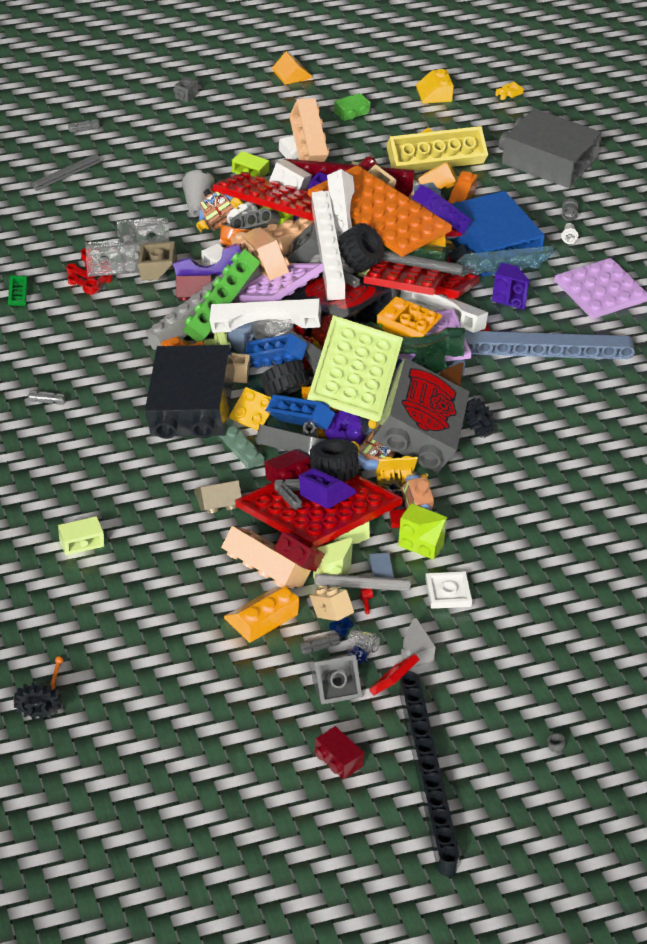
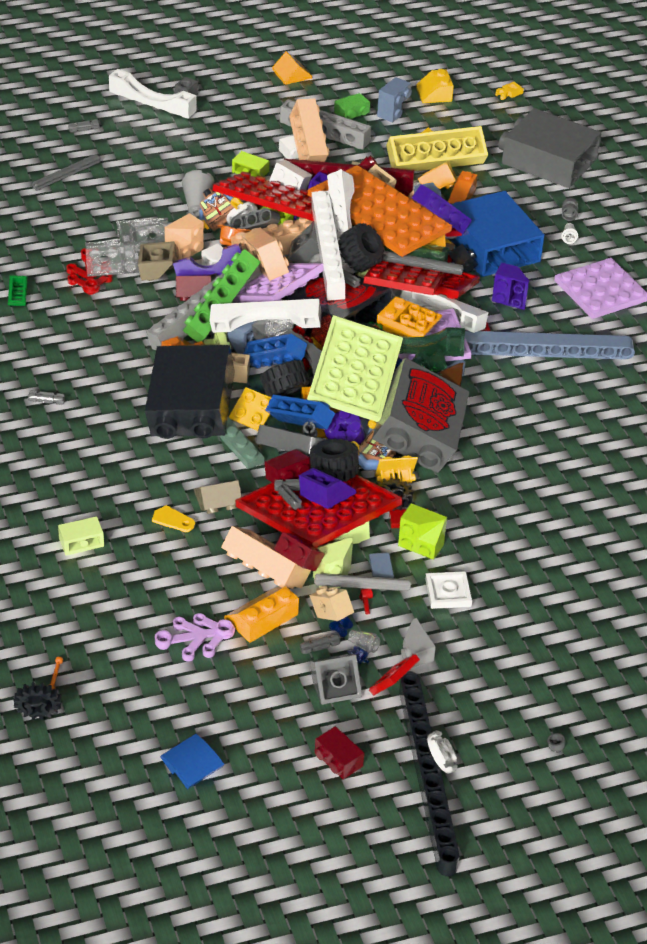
nougat torso [400,473,434,511] -> none
clear light blue plate [451,246,554,276] -> none
black gear [464,398,496,438] -> none
none -> white arch [109,69,196,118]
none -> yellow piece [152,505,195,532]
none -> lavender plant [155,613,235,661]
none -> blue slope [160,734,224,790]
none -> light nougat slope [165,213,204,260]
none -> light grey brick [280,99,371,150]
none -> sand blue slope [377,77,412,123]
none -> white tile [427,730,458,774]

